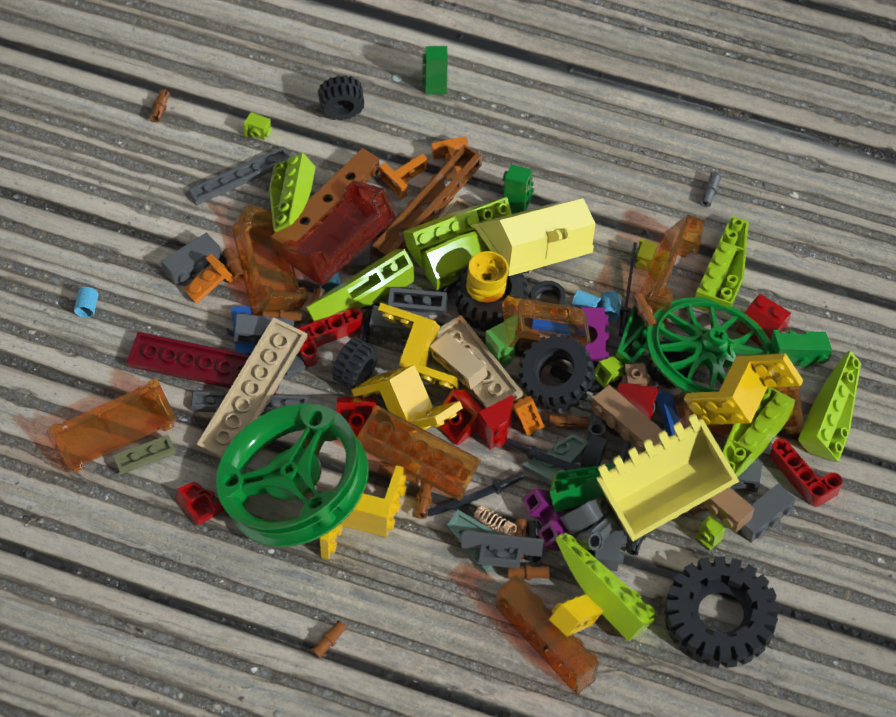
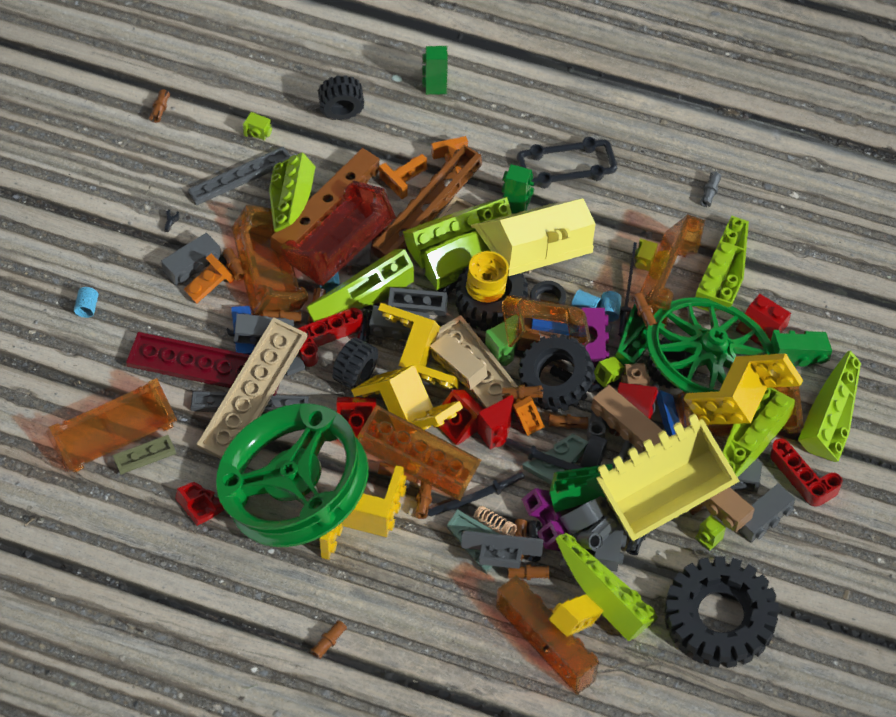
none -> black piece [164,209,180,232]
none -> dark orange pin [502,385,543,400]
none -> black bar [517,137,618,189]

